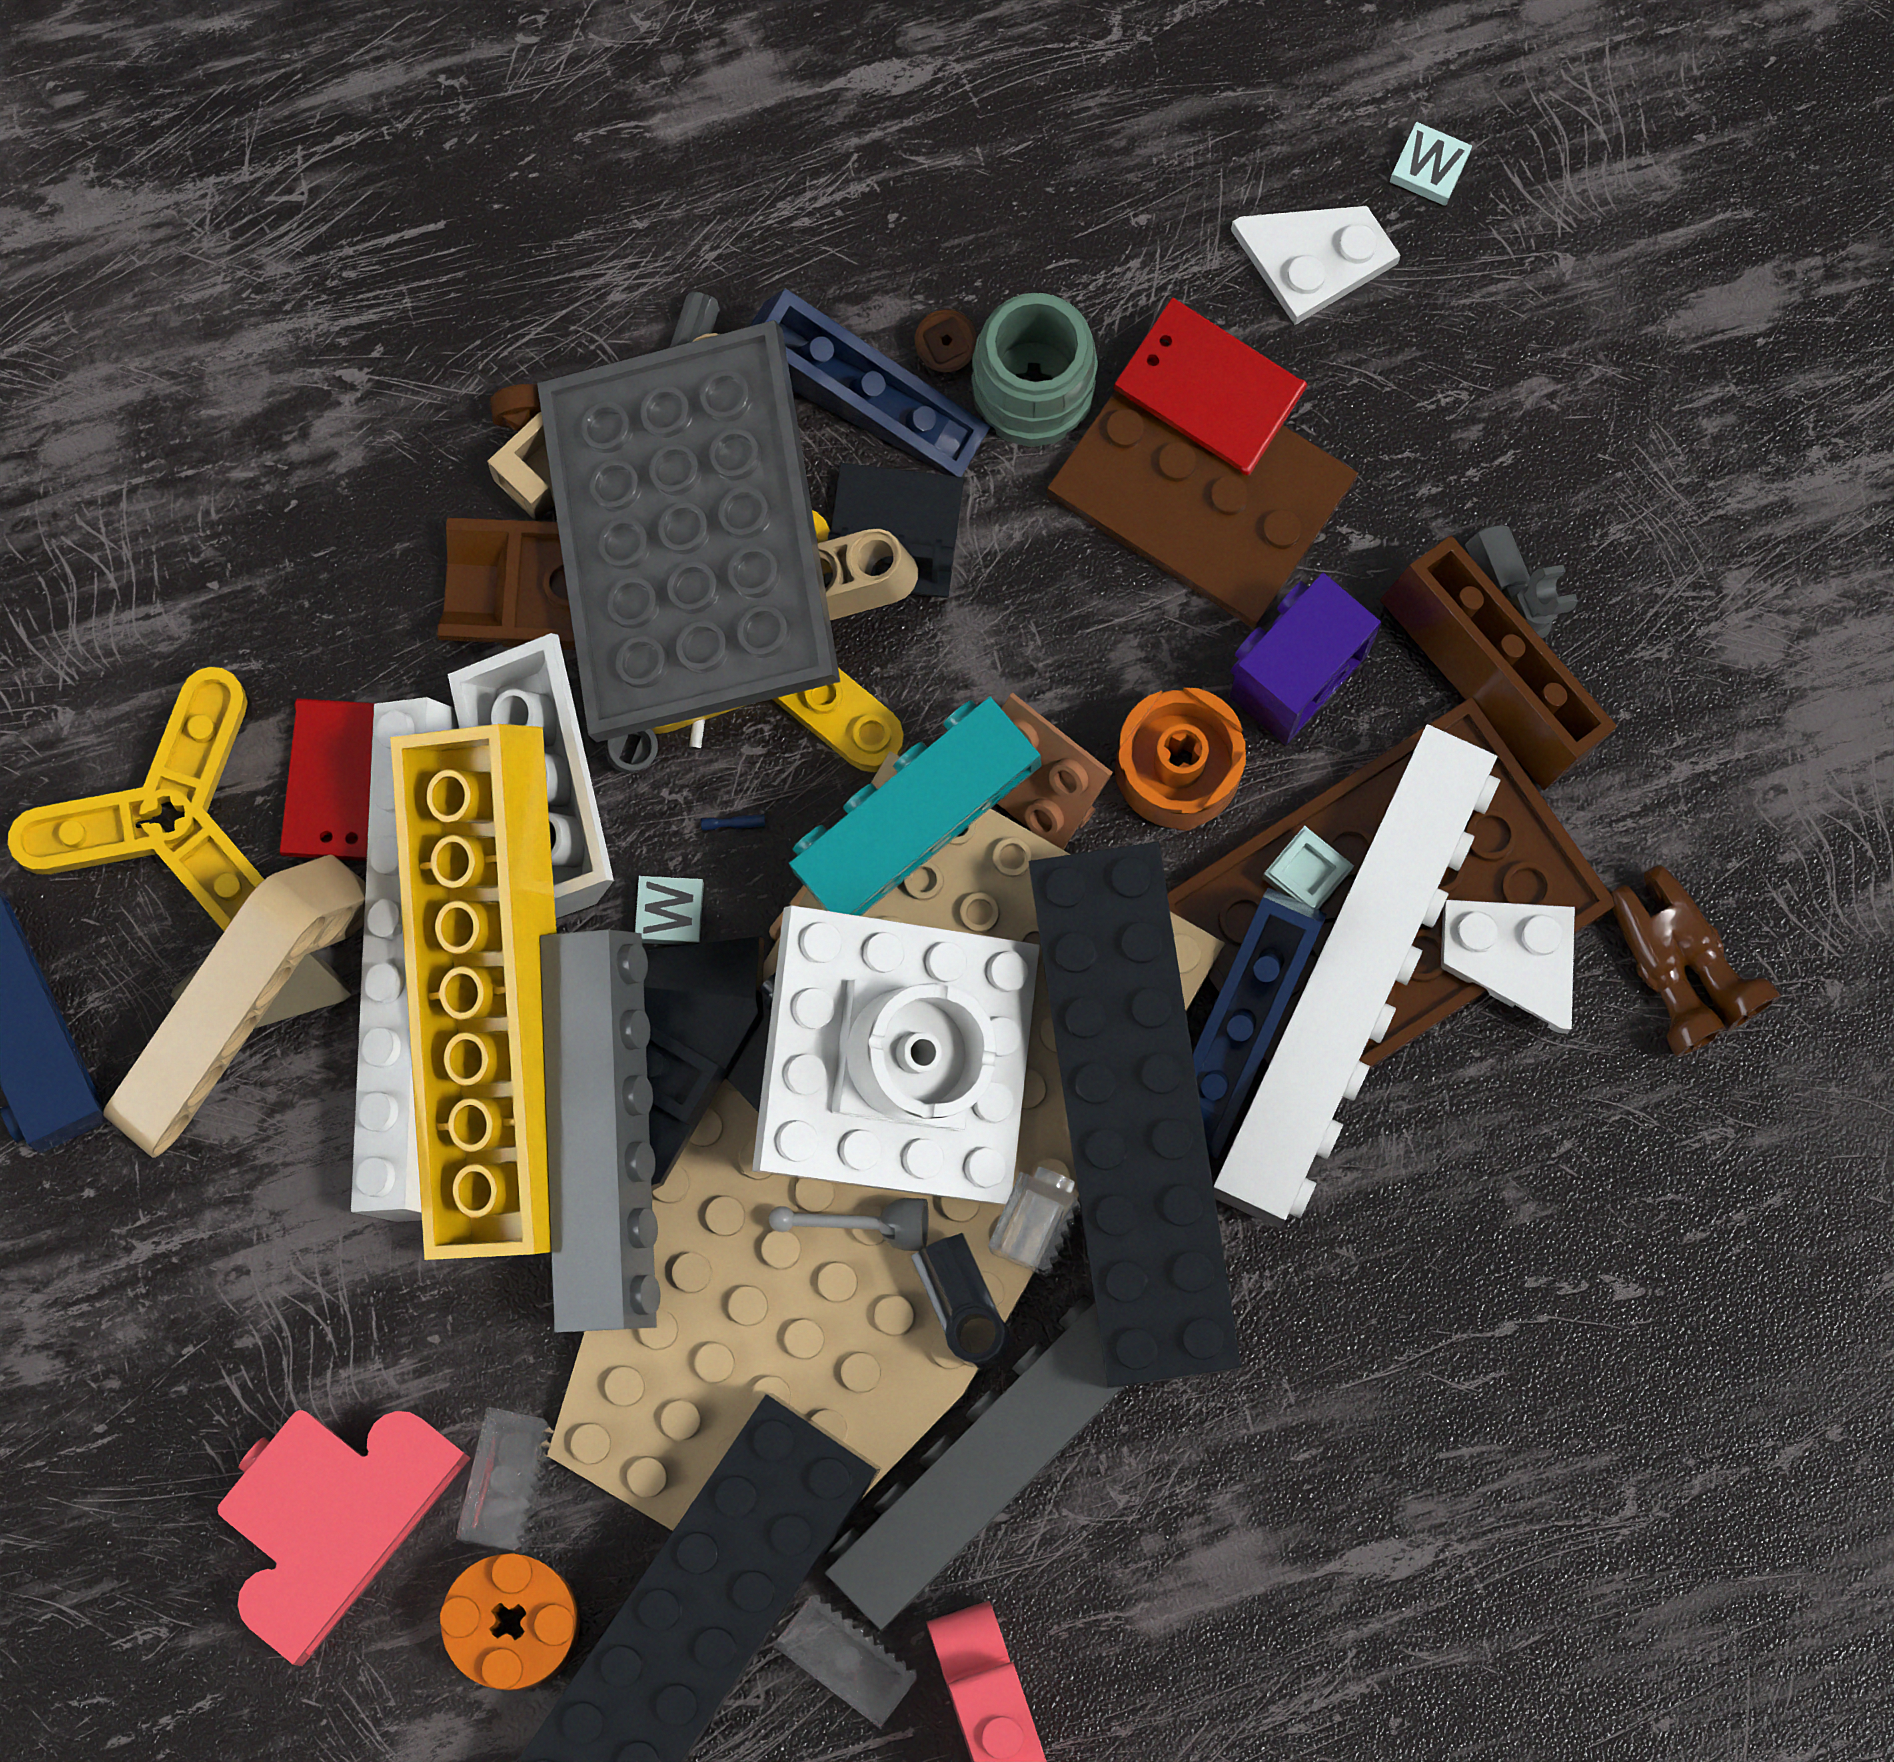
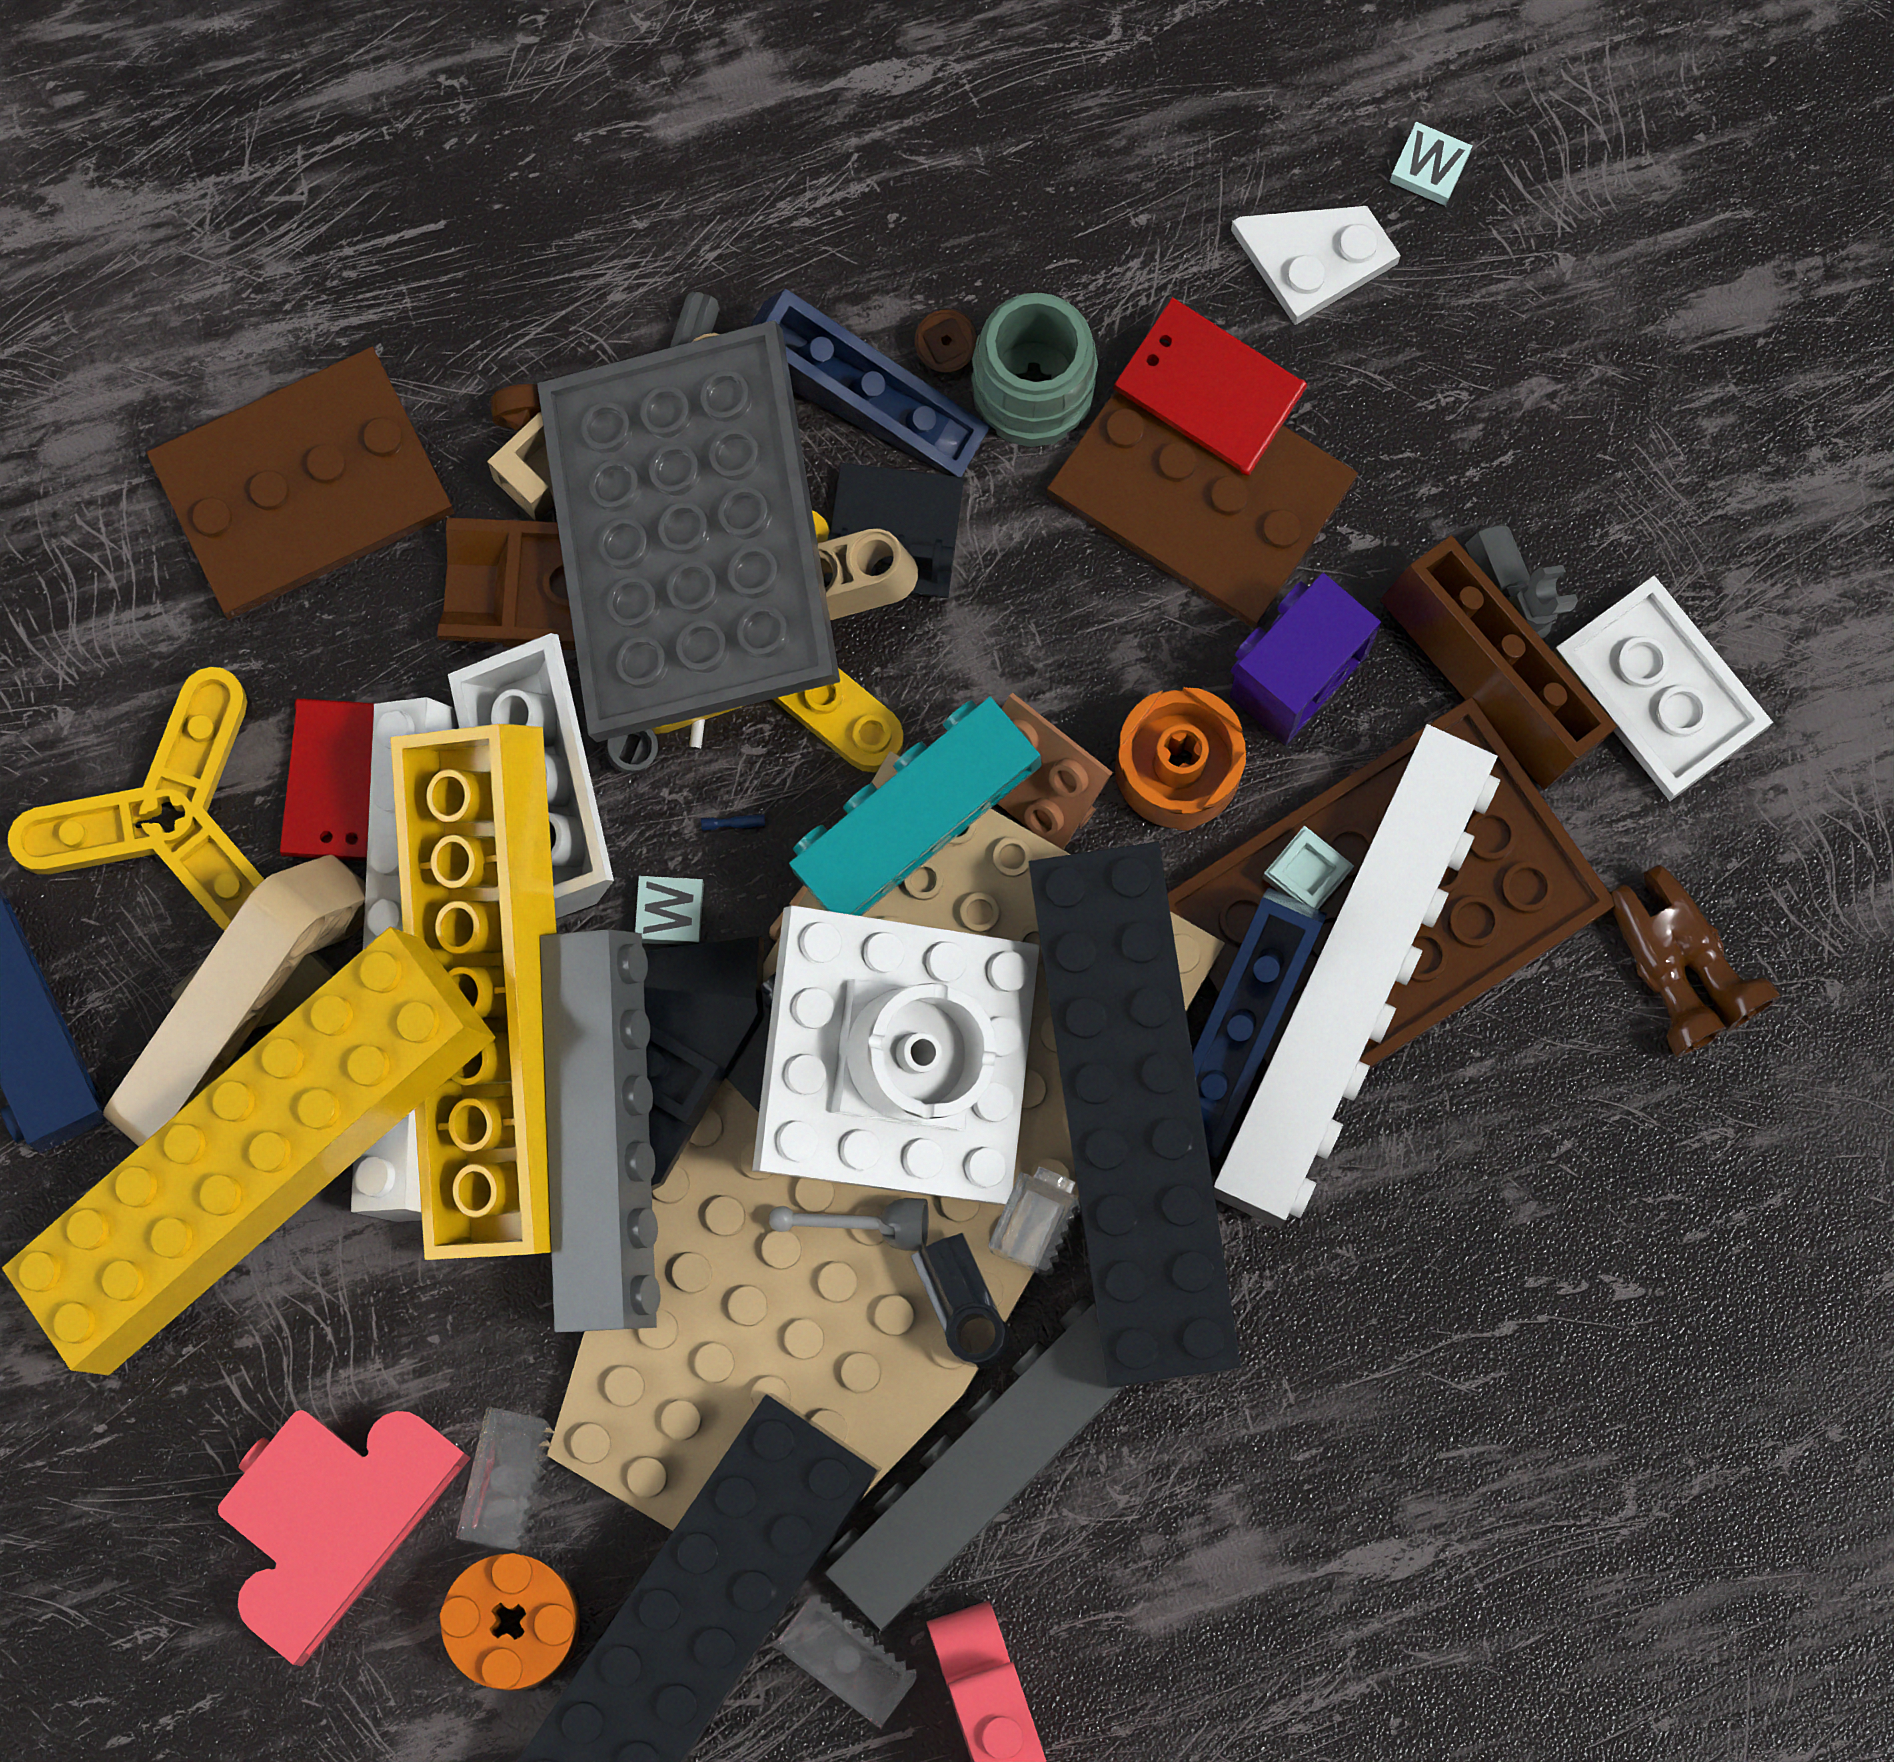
white wing [1441,900,1575,1034] -> none
none -> yellow brick [2,926,496,1375]
none -> reddish brown plate [146,346,454,620]
none -> white plate [1553,575,1773,801]

